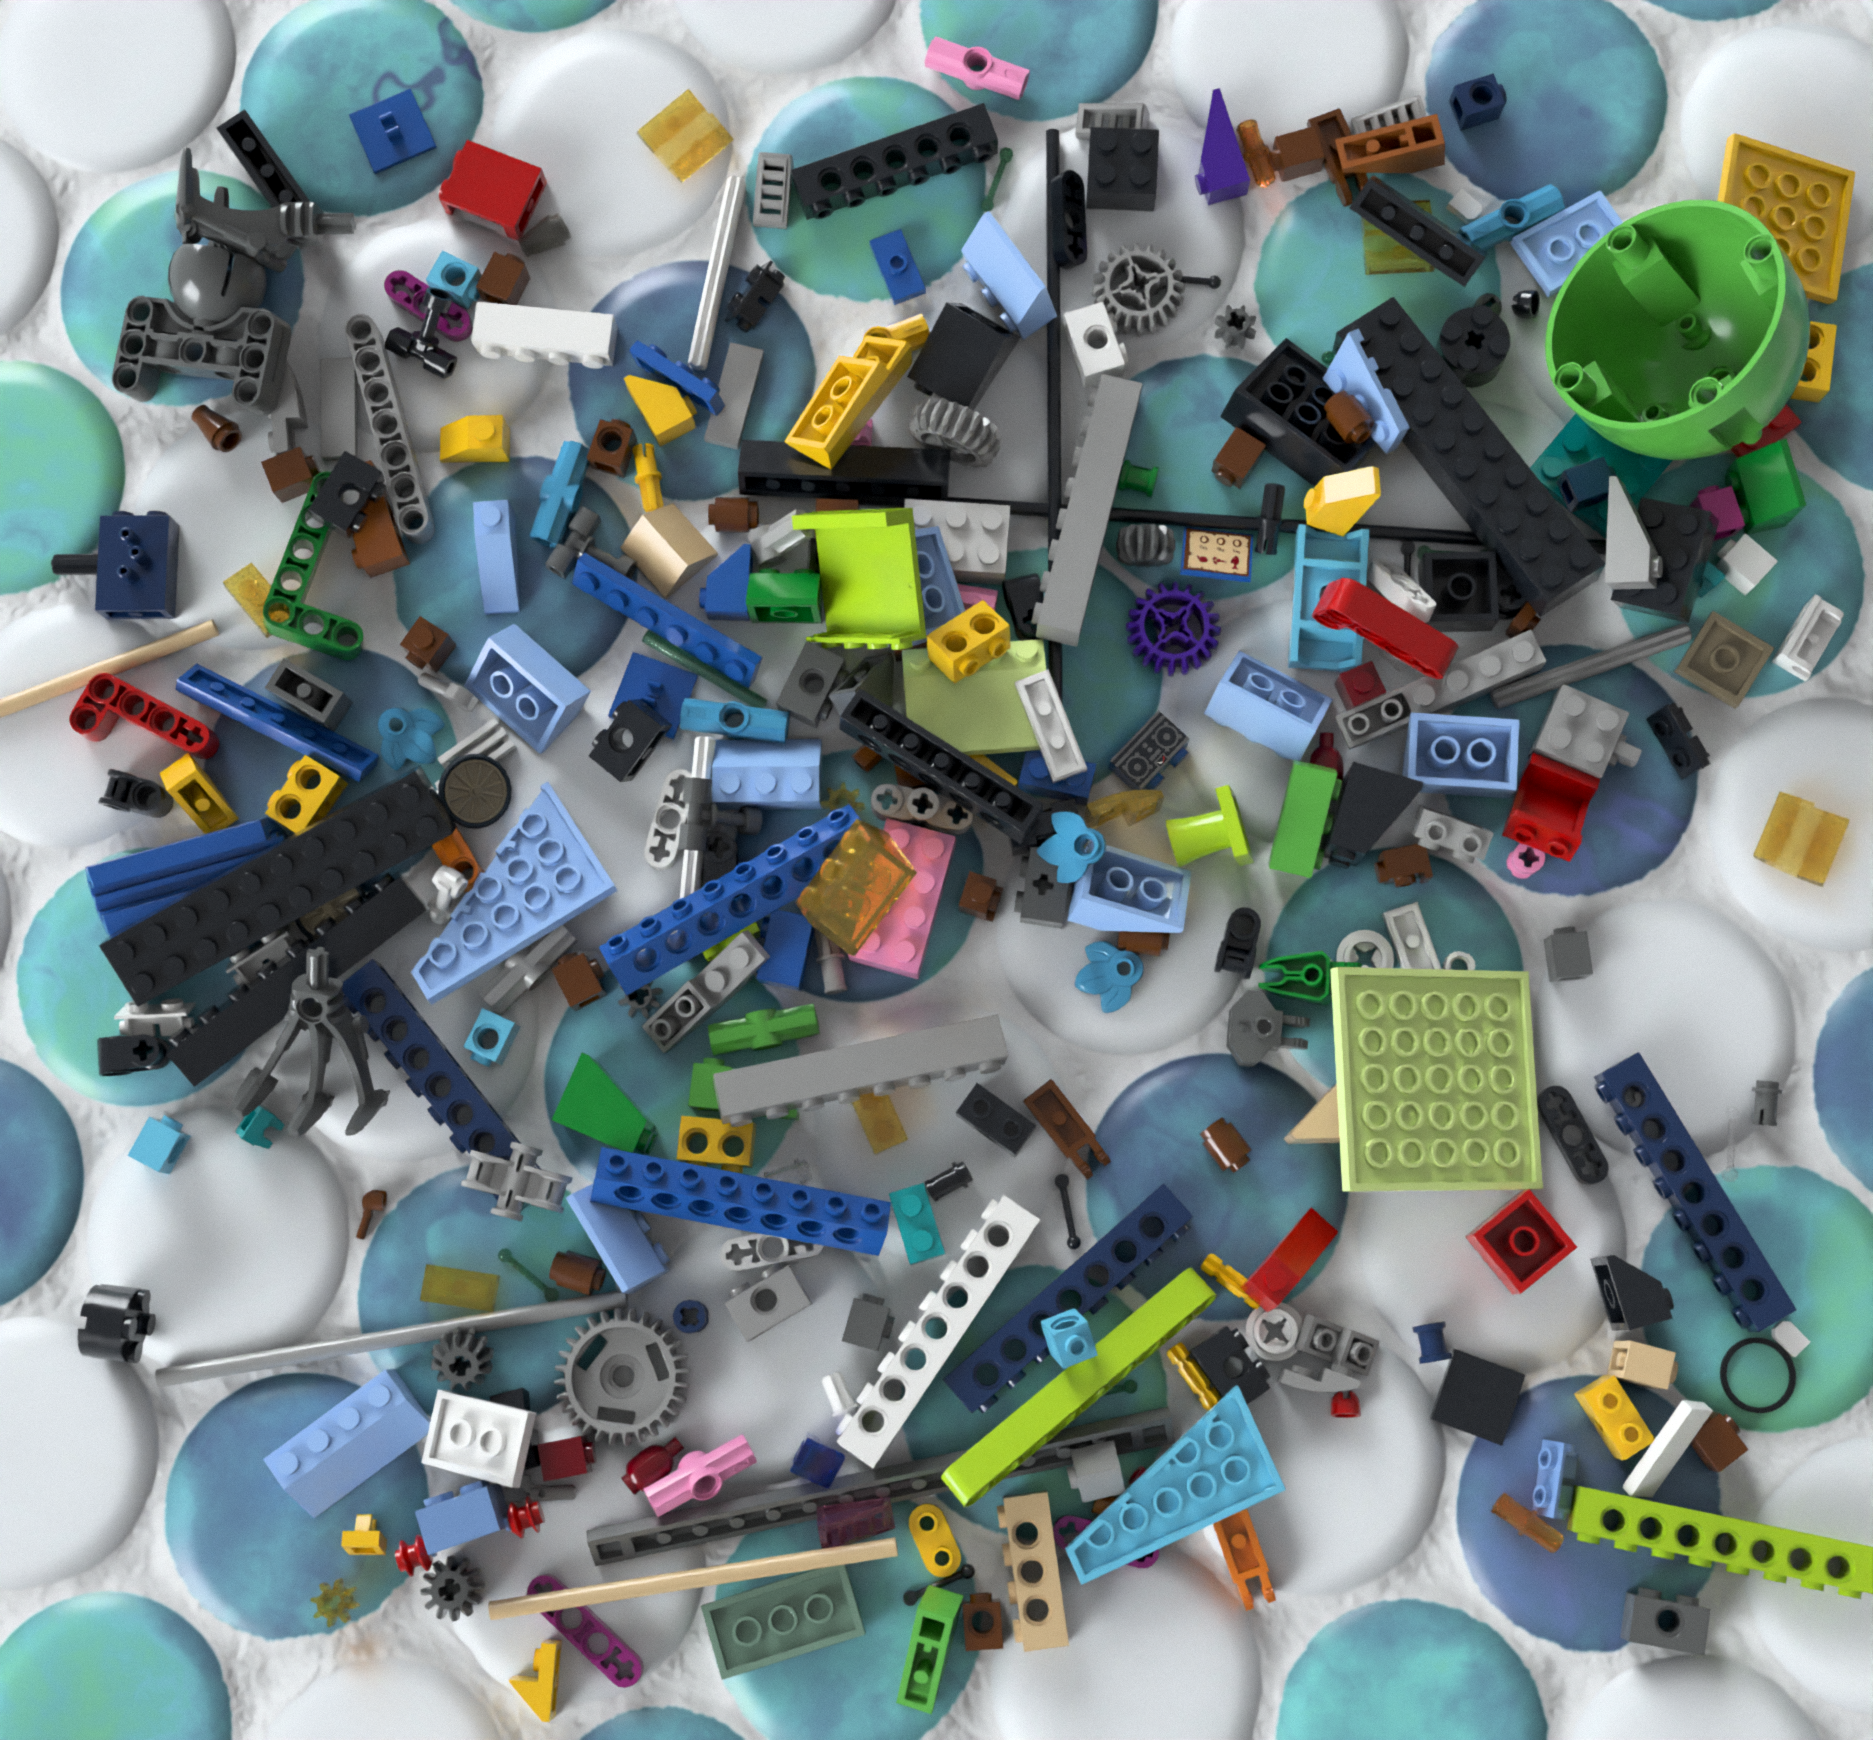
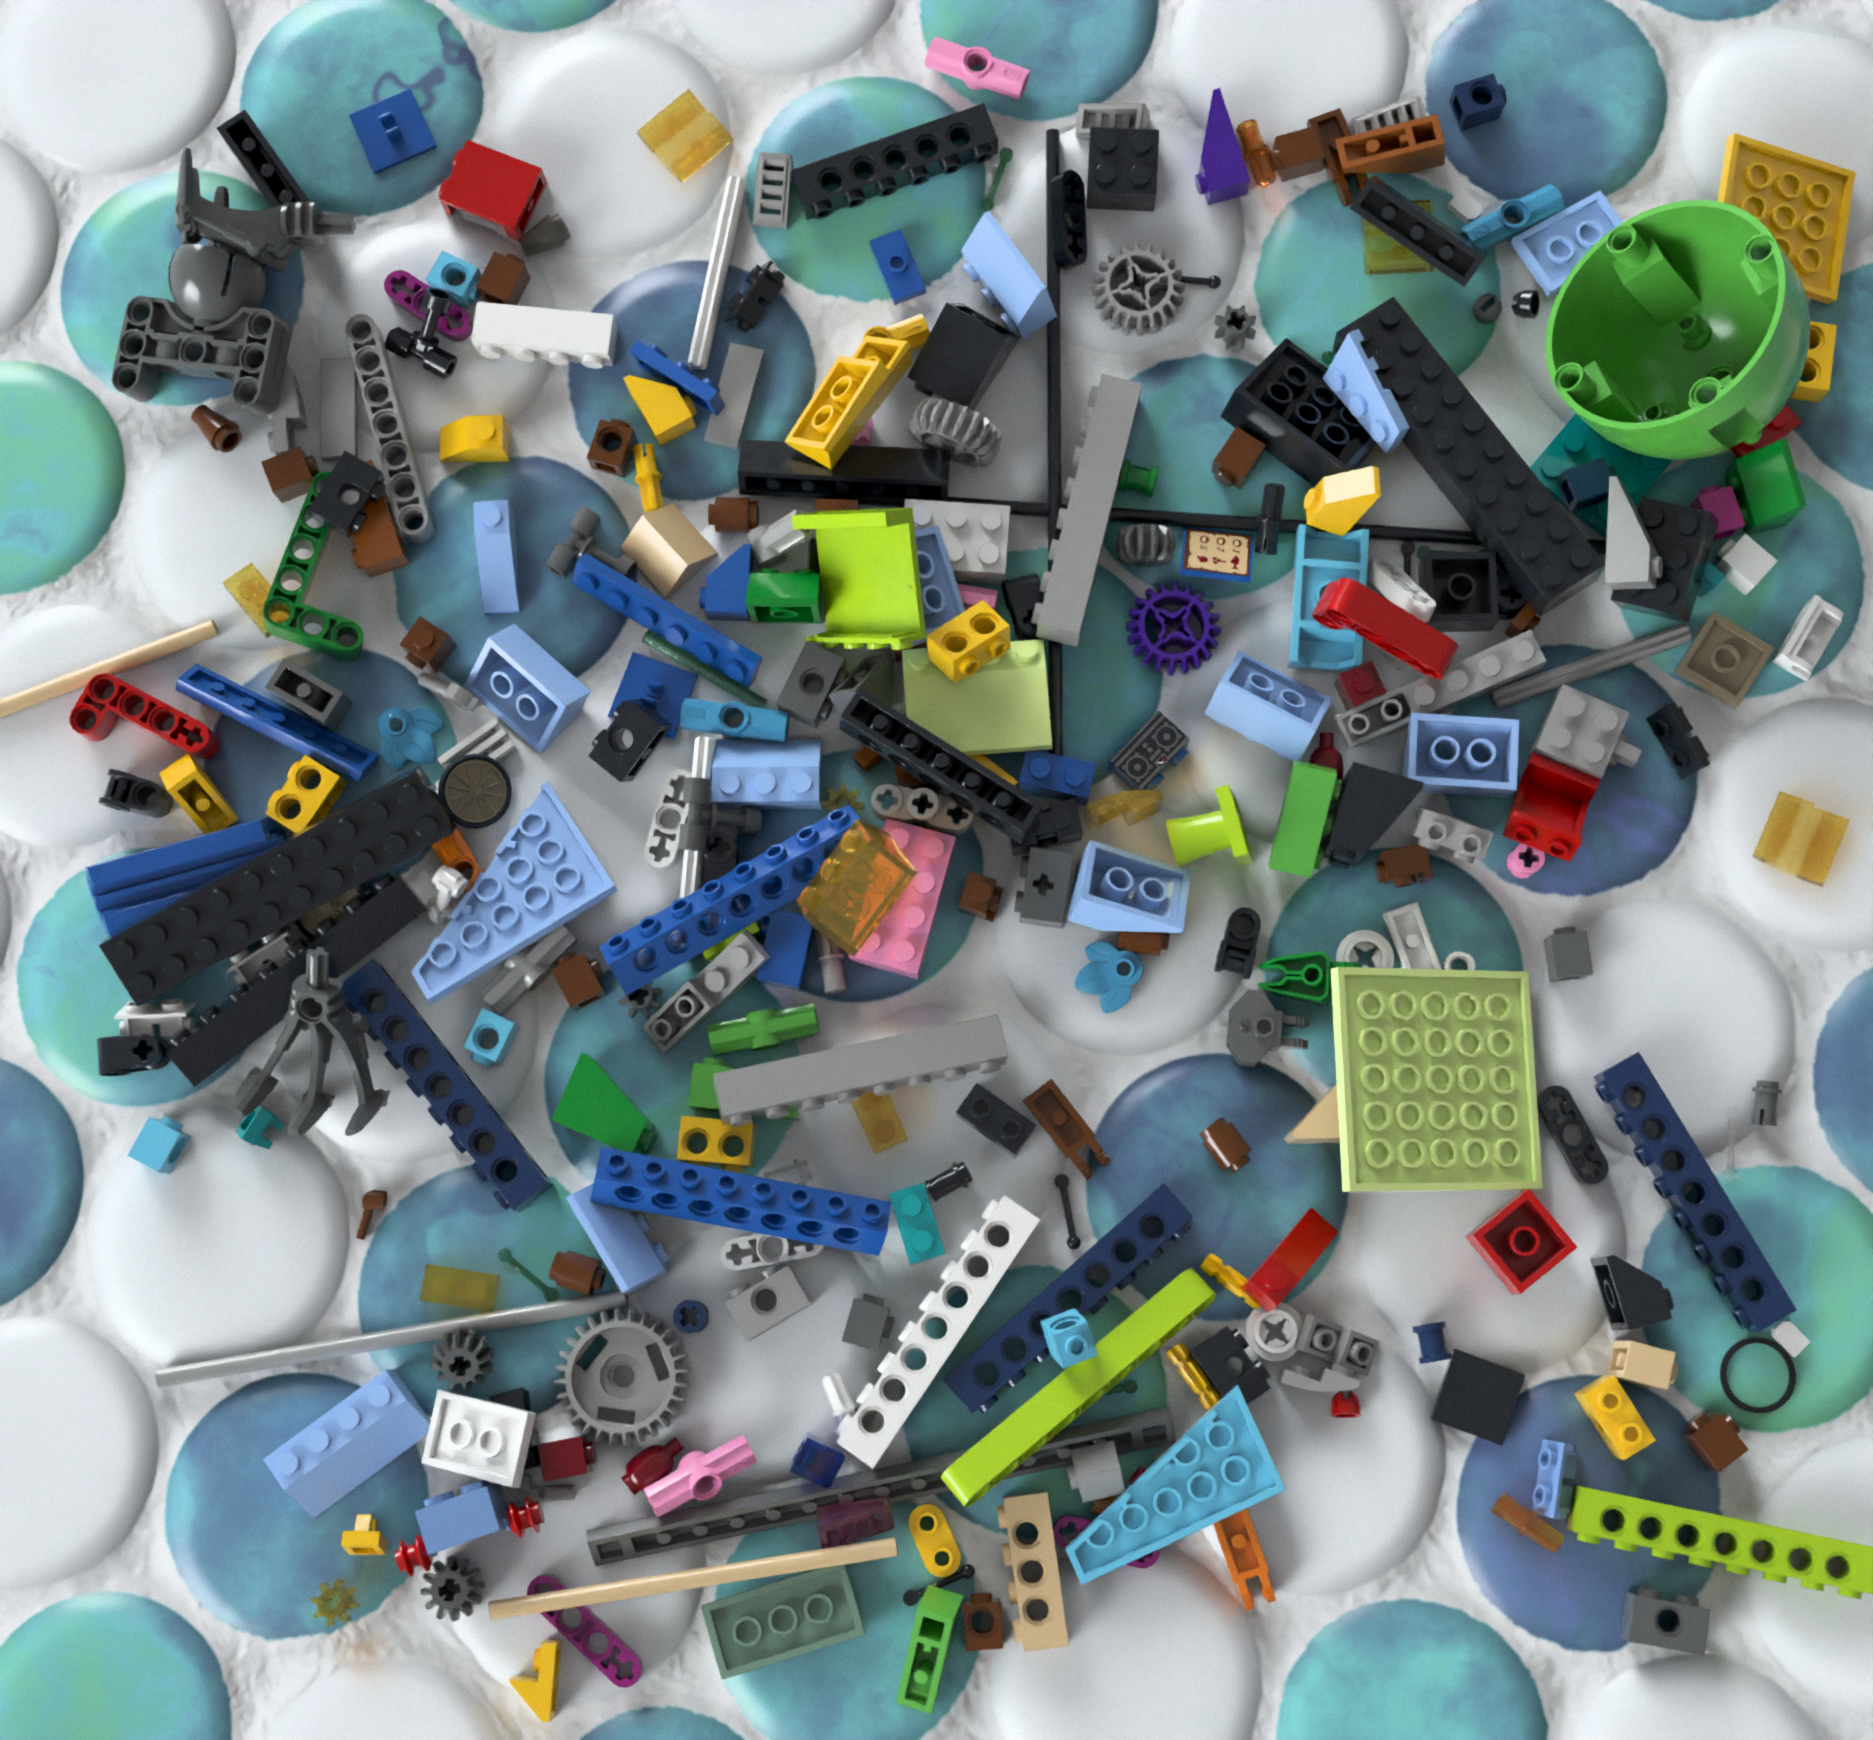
dark blue piece [51,511,180,619] -> none
black brick [77,1284,156,1364] -> none
light grey axle [461,1142,573,1222] -> none
dark azure piece [529,441,590,548] -> none
white tile [1015,669,1087,783] -> none
dark azure plate [1037,811,1106,883] -> none
white brick [1063,302,1128,388] -> none
reddish brown brick [1324,391,1374,444] -> none
black brick [1436,305,1510,388] -> none
white tile [1622,1400,1713,1498] -> none

